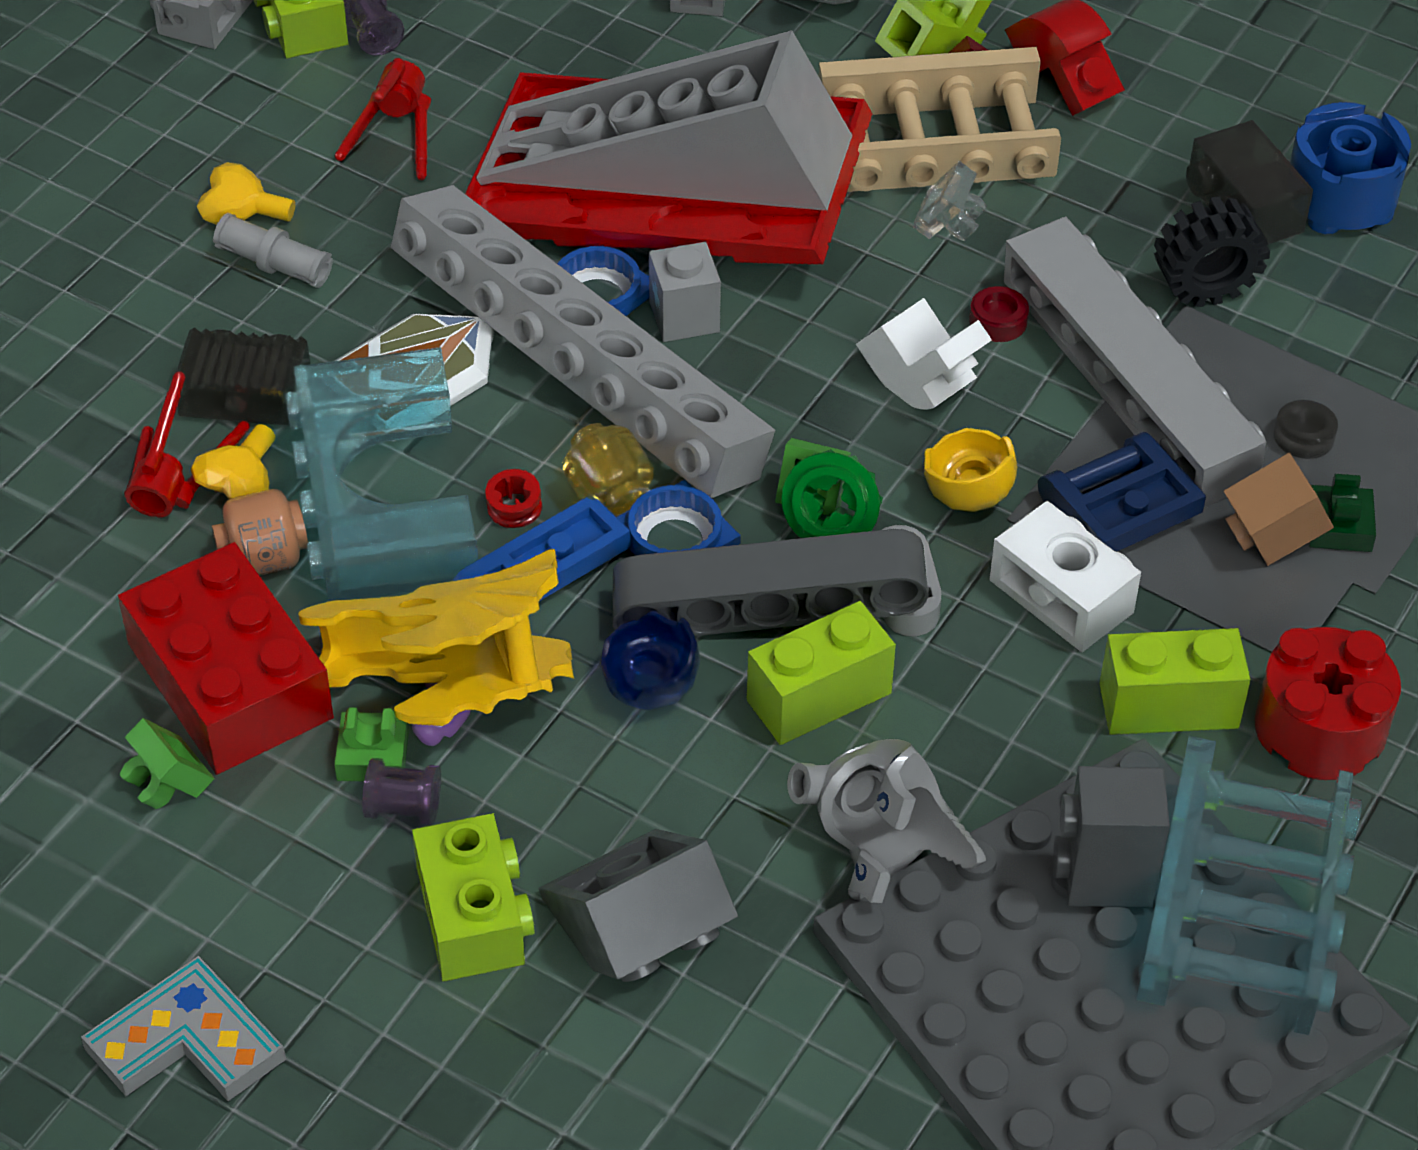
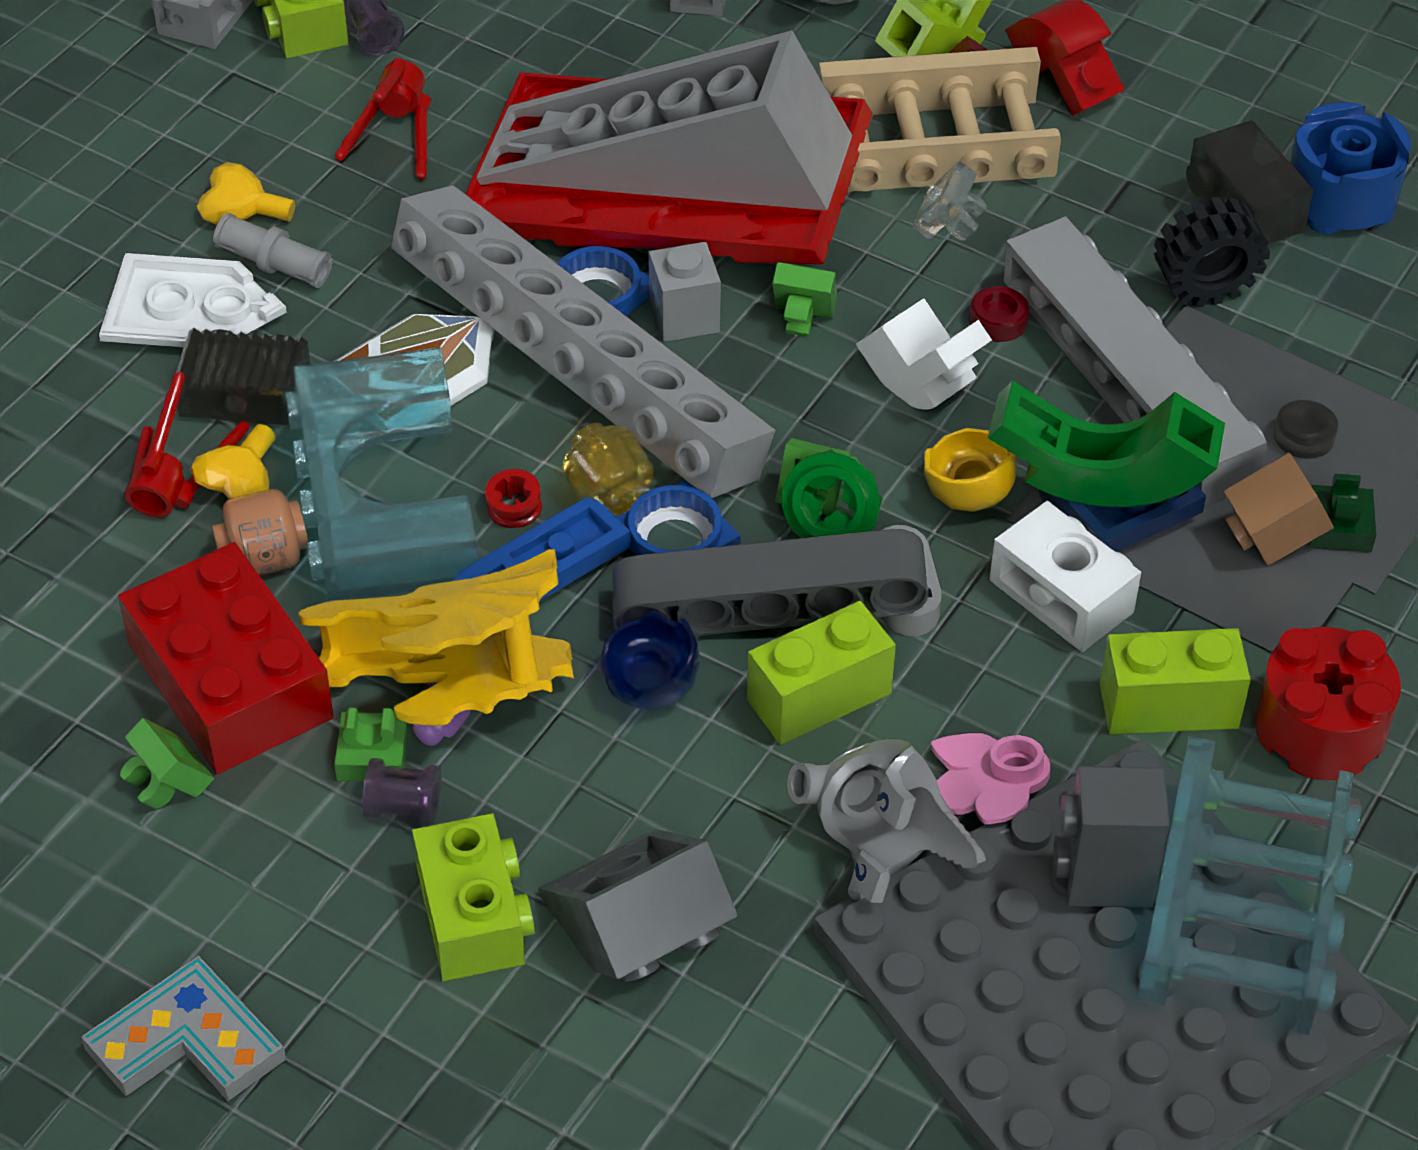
none -> white tile [99,253,287,350]
none -> bright green tile [773,262,837,337]
none -> bright pink plate [931,733,1050,825]
none -> green arch [988,381,1225,507]

